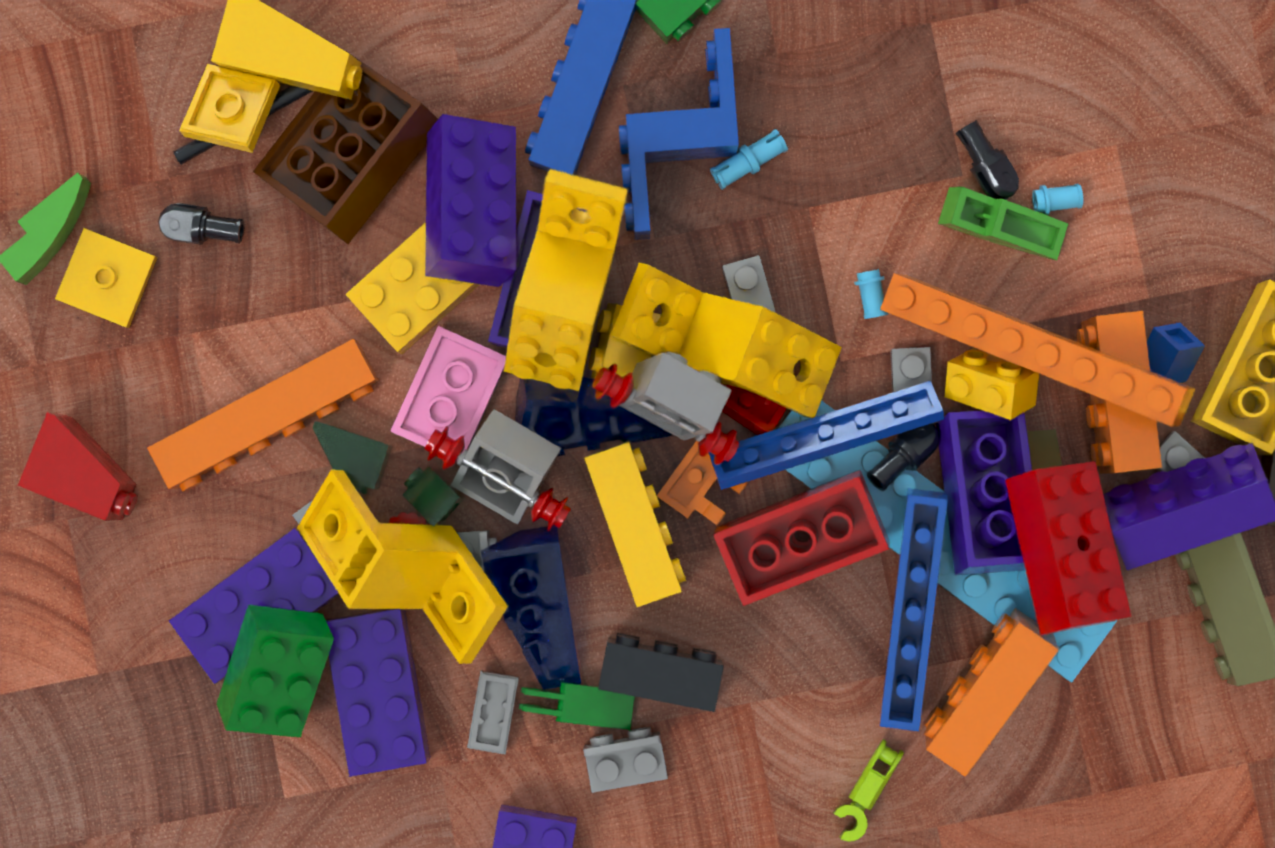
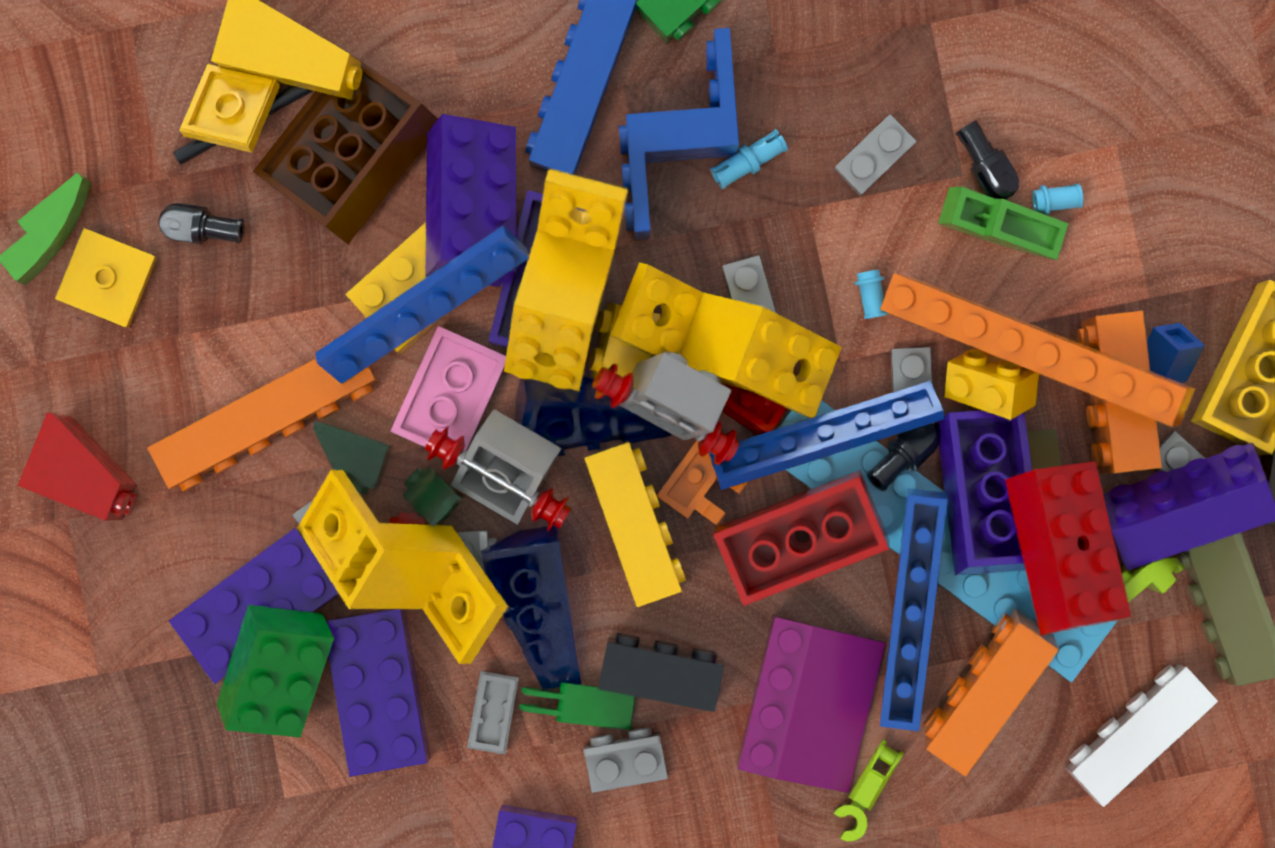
none -> blue plate [315,225,529,384]
none -> magenta slope [736,615,885,793]
none -> light grey plate [834,114,917,196]
none -> white brick [1065,664,1218,807]
none -> lime slope [1120,556,1184,603]

